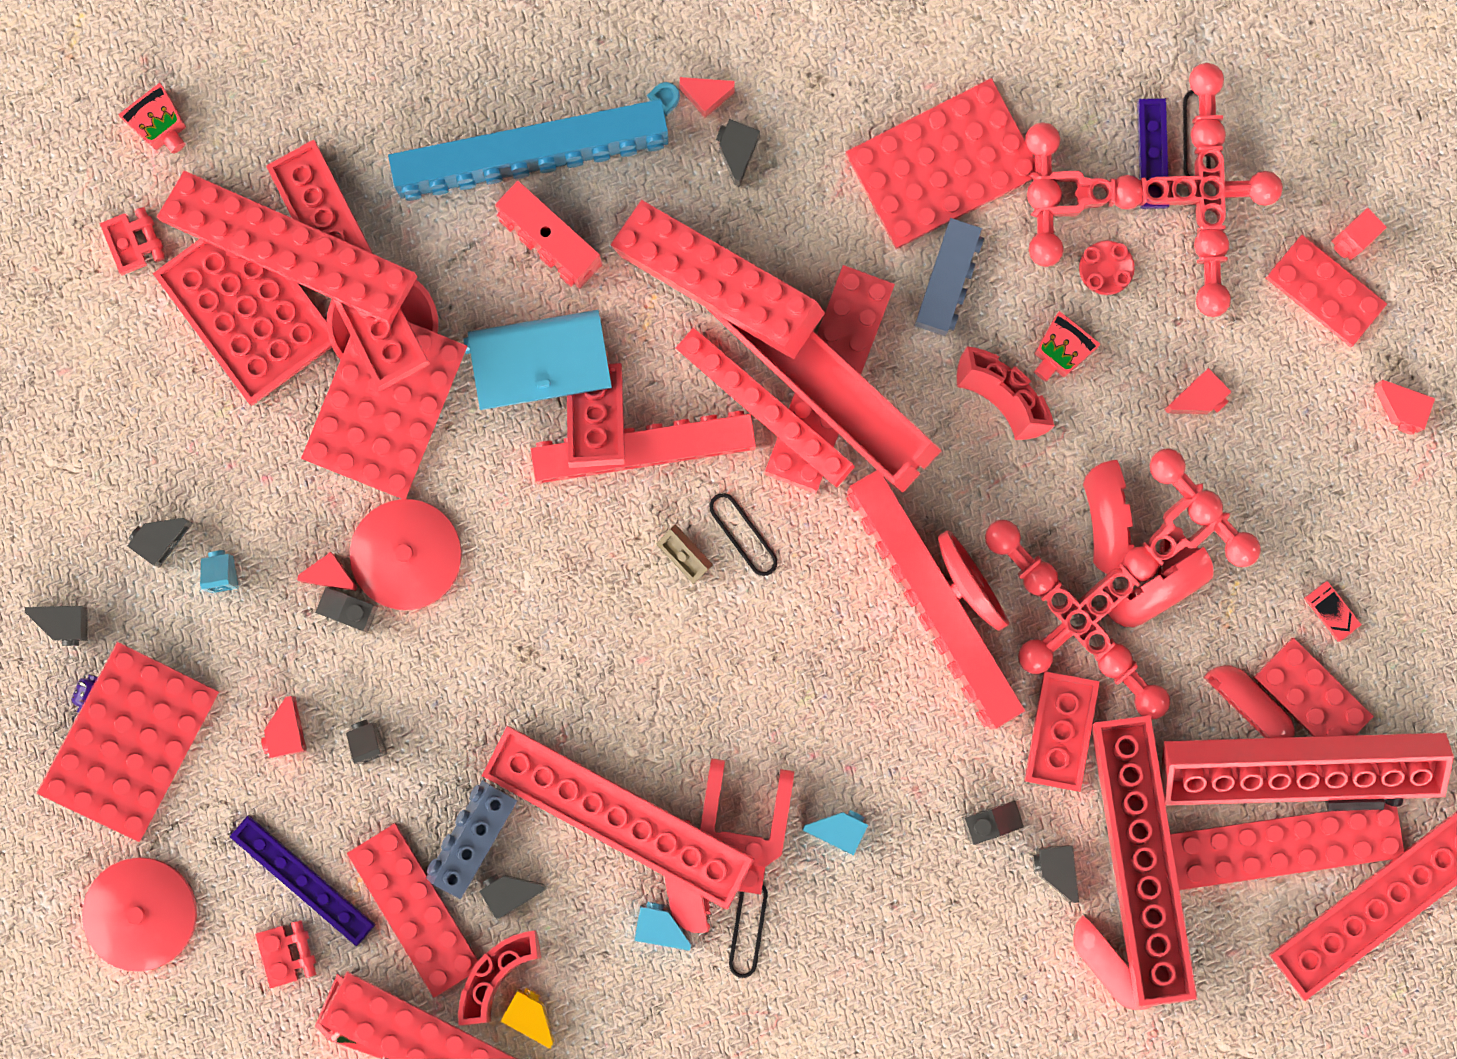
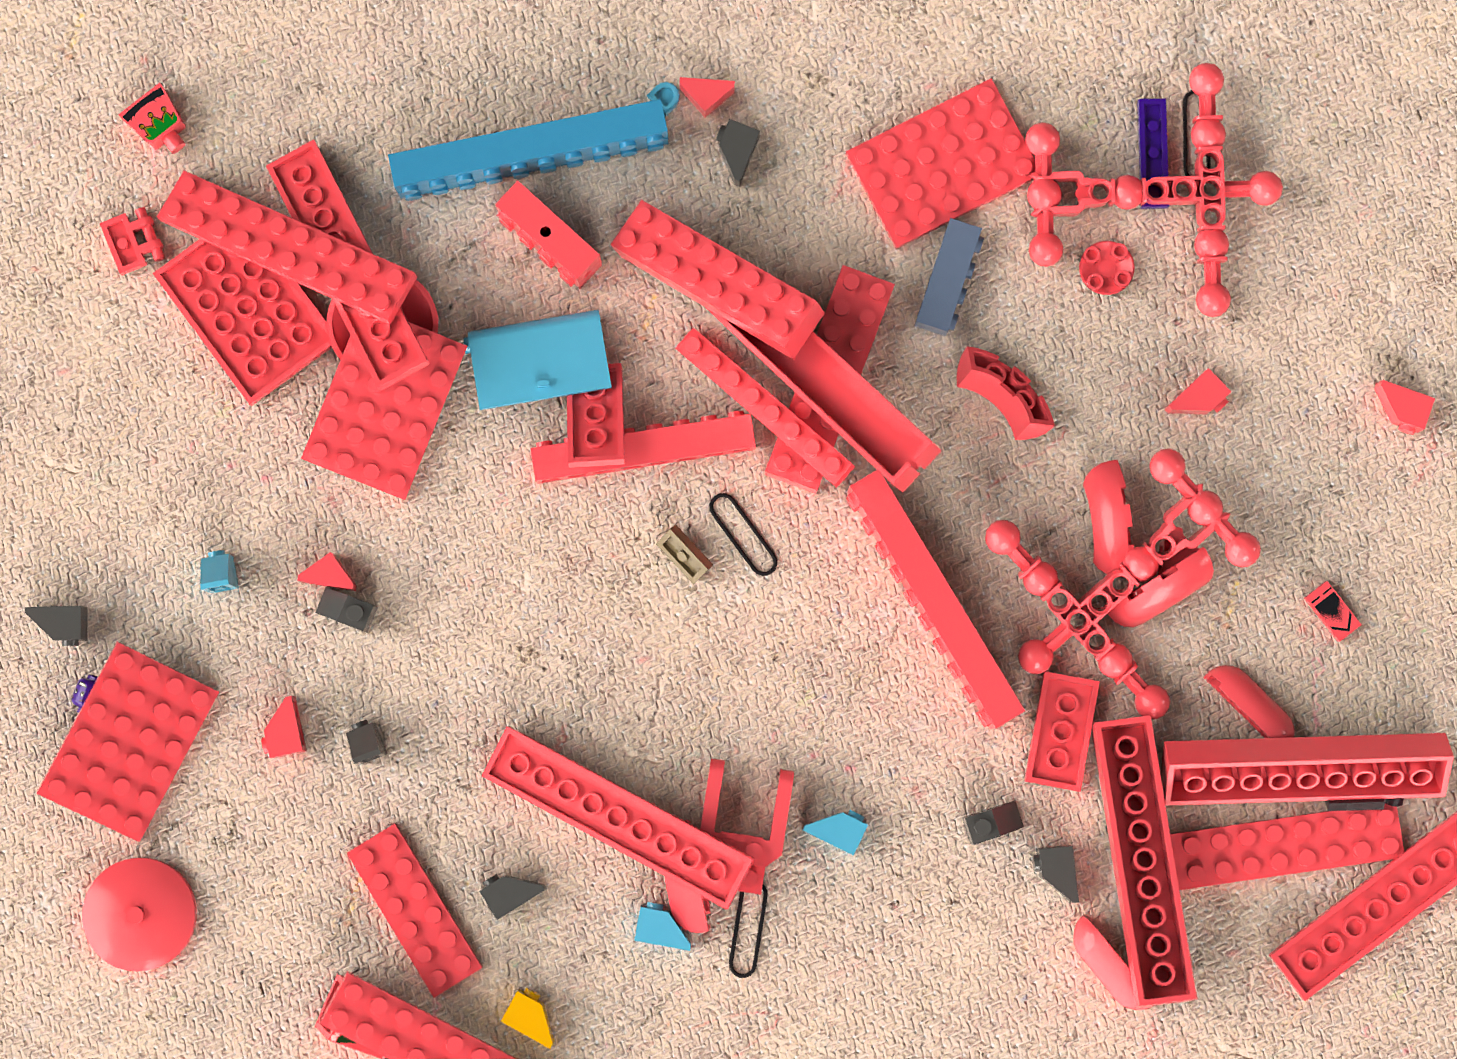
dark grey slope [127,518,193,568] -> none
dark purple tile [229,815,376,947] -> none
coral plate [255,920,317,988] -> none
coral dish [350,499,462,610] -> none
sand blue brick [426,780,517,899] -> none
coral brick [458,930,541,1026] -> none
coral dish [938,530,1009,631] -> none
coral torso [1034,311,1100,382] -> none
coral plate [1253,638,1374,737] -> none
coral plate [1266,235,1387,347] -> none
coral brick [1331,208,1387,261] -> none

